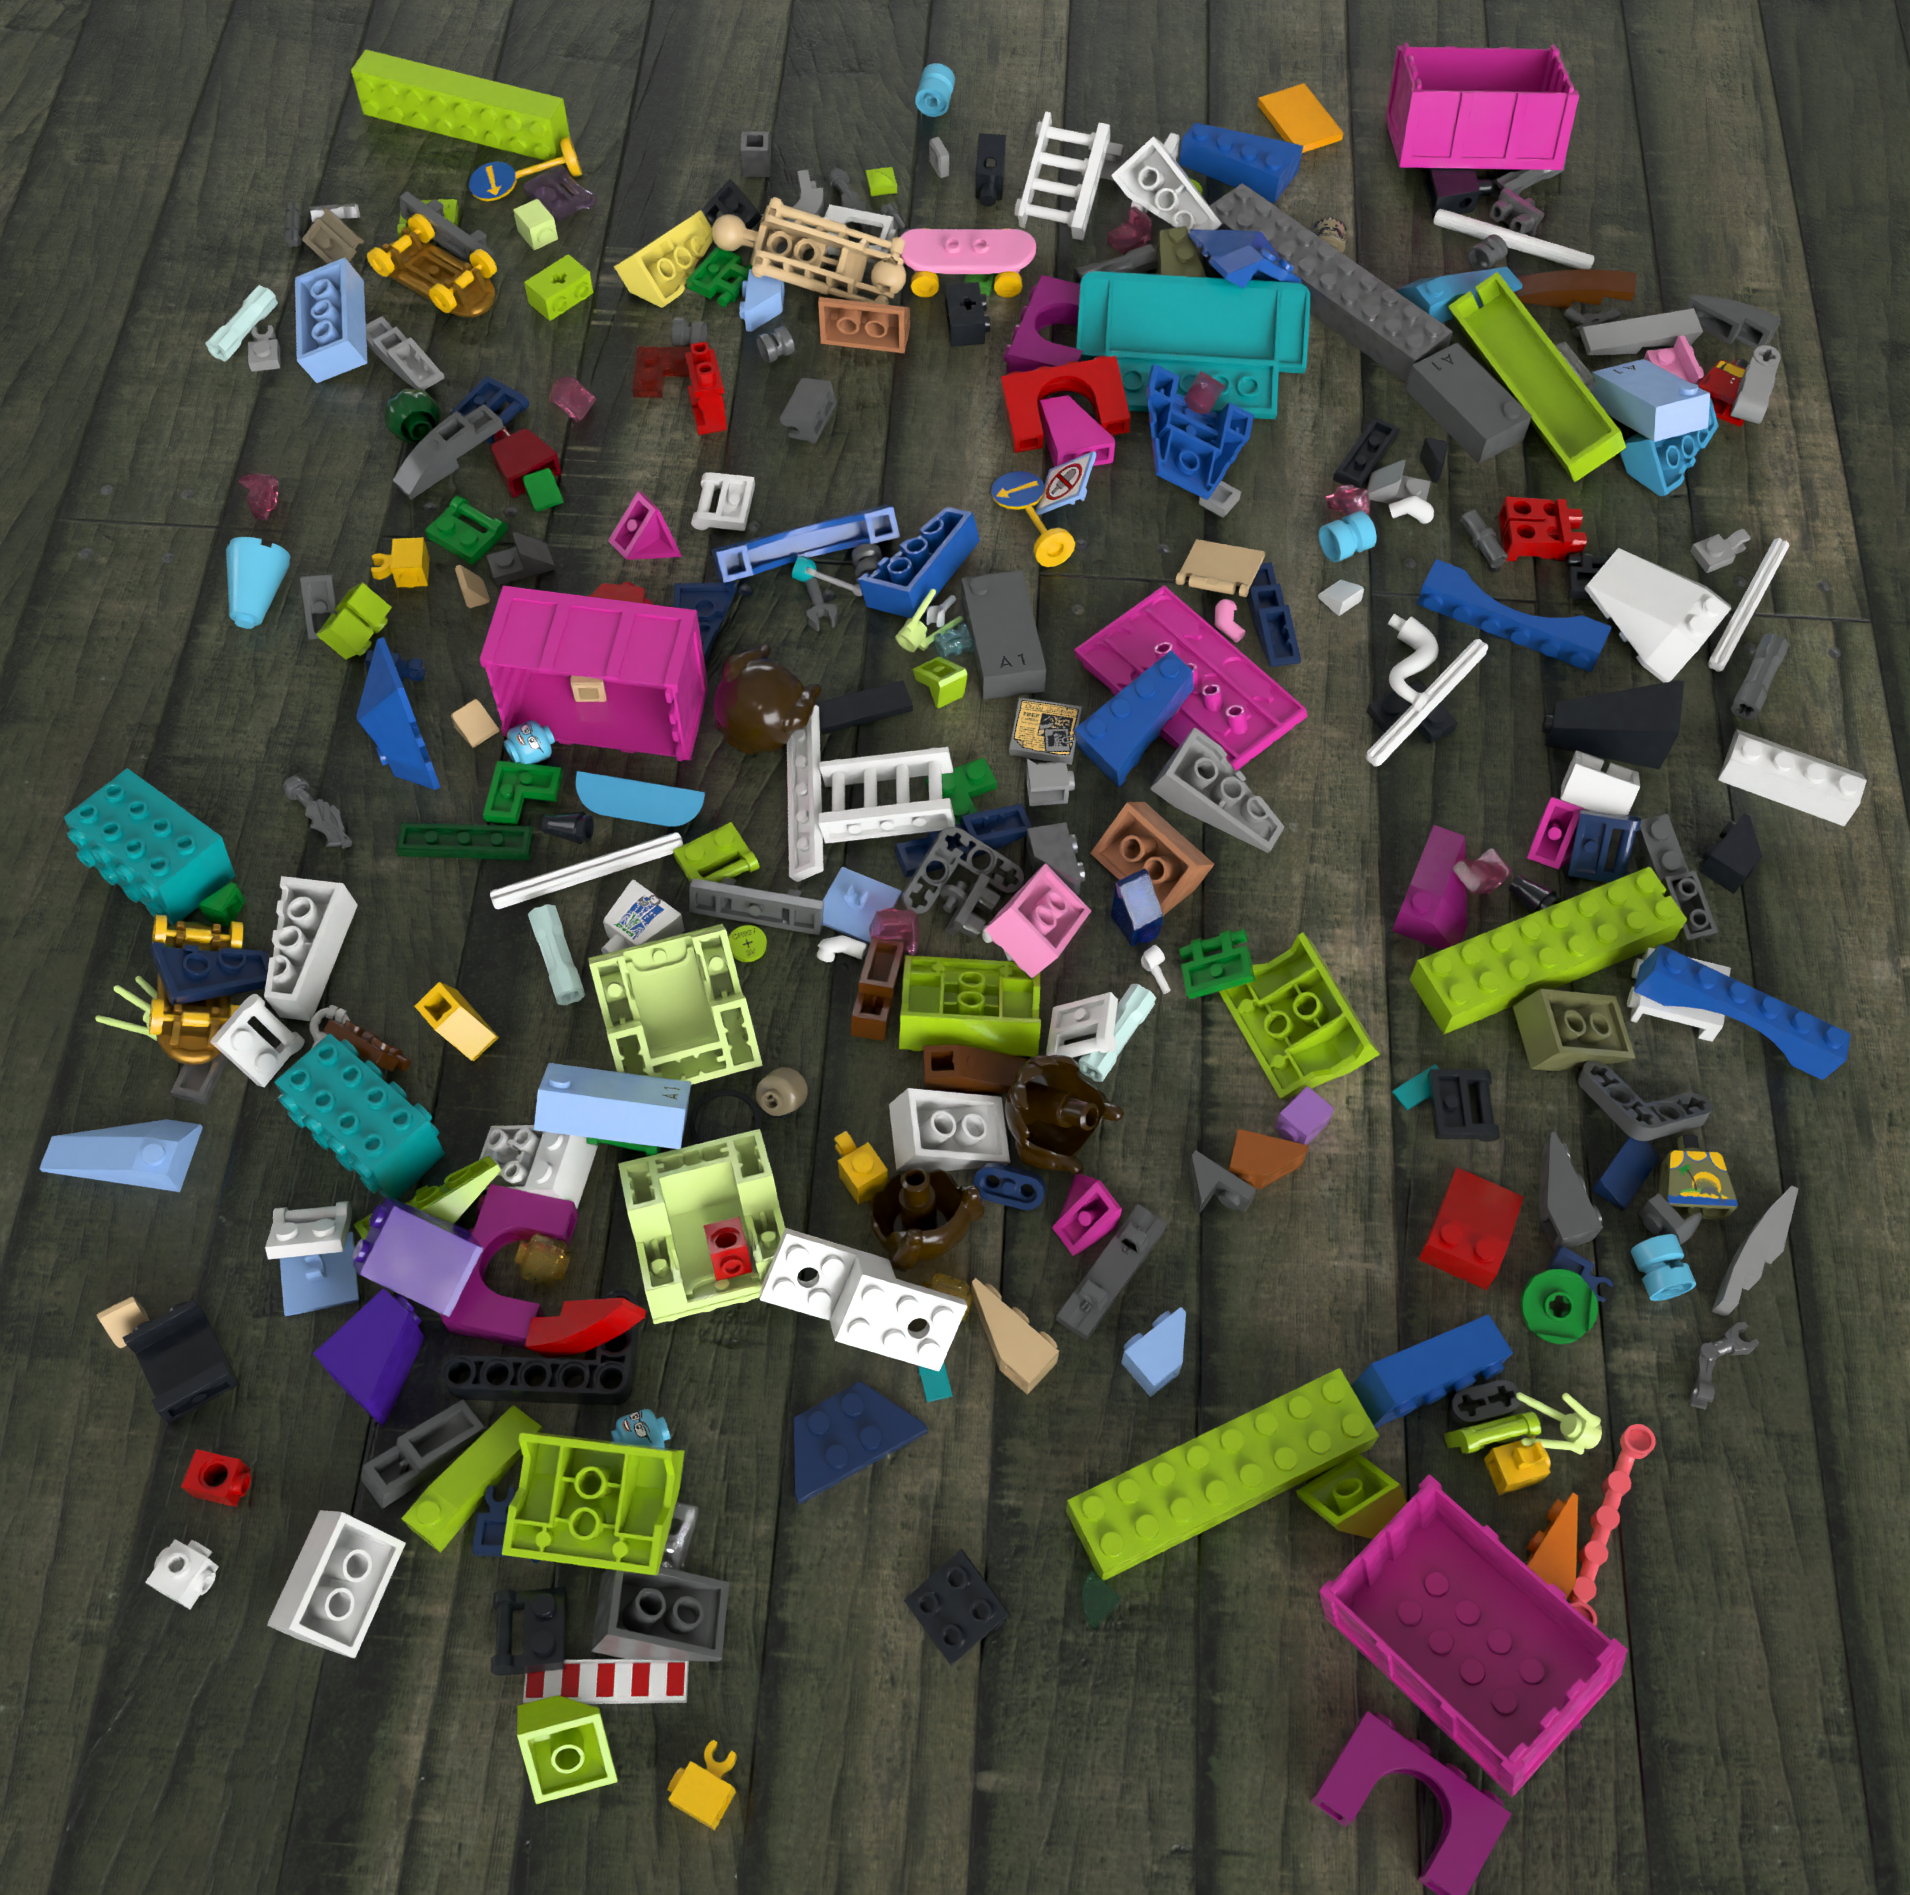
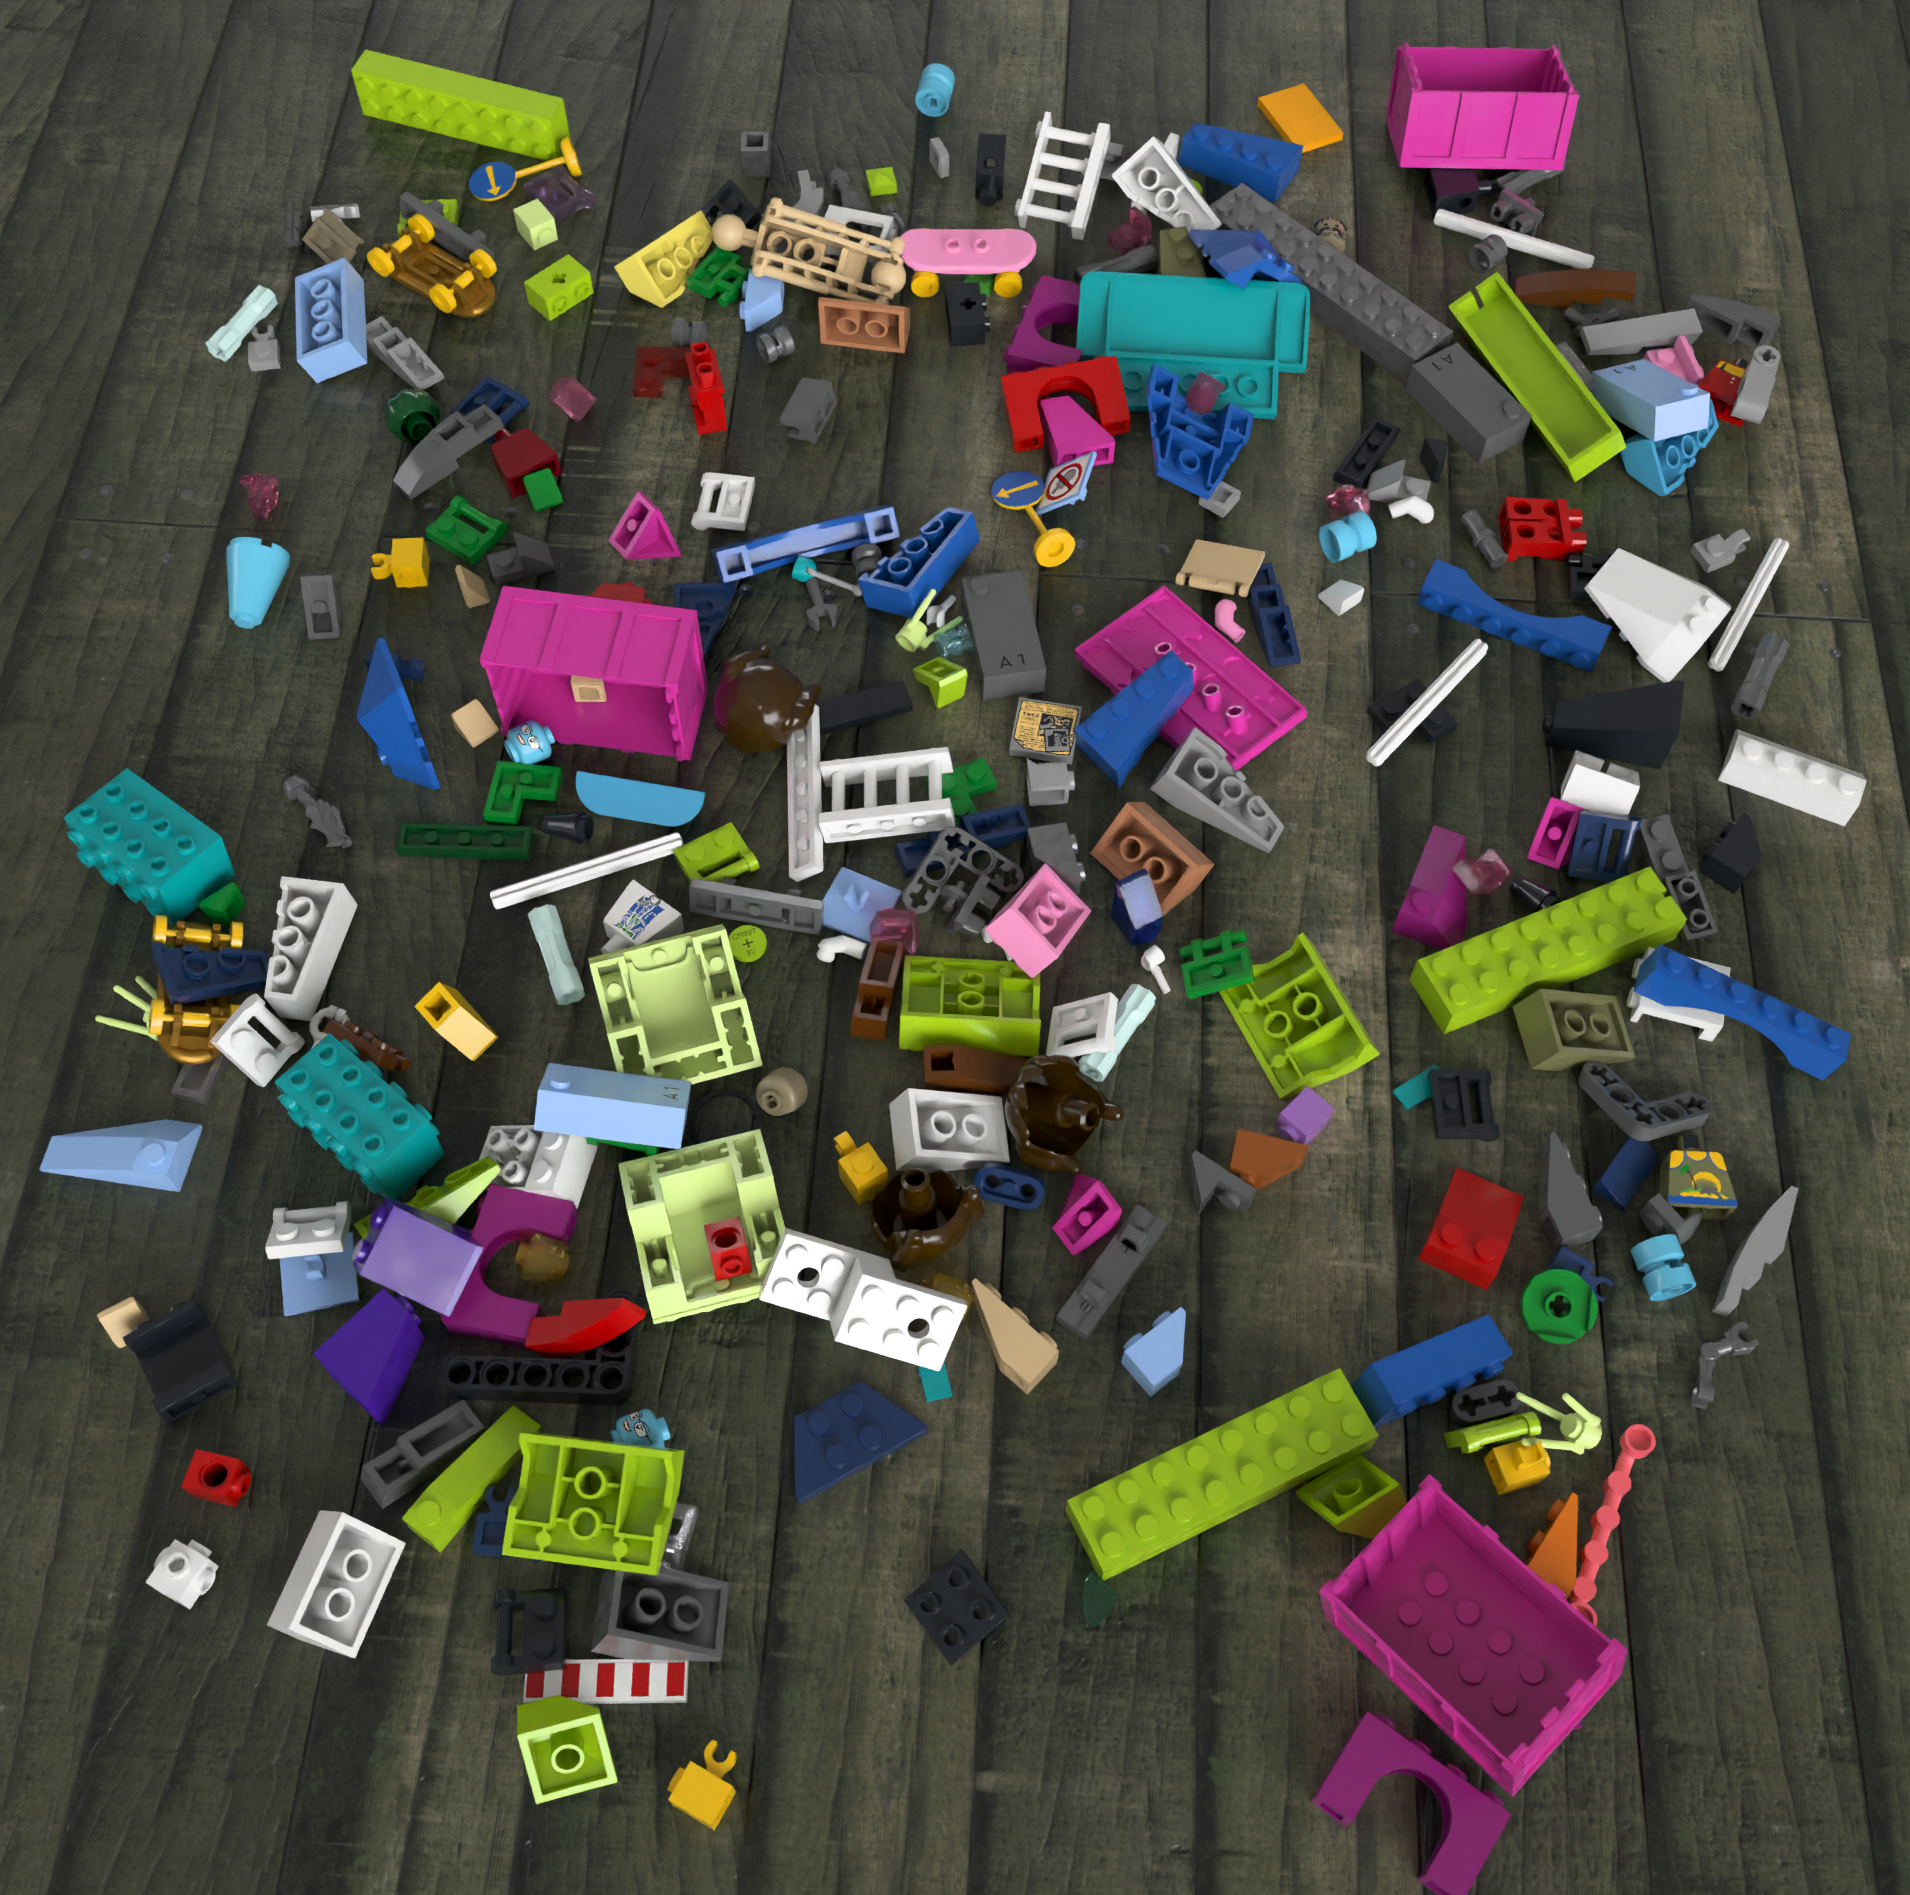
lime piece [316,582,392,660] -> none
white animal [1388,614,1439,712] -> none
dark azure wedge [1396,267,1523,323] -> none

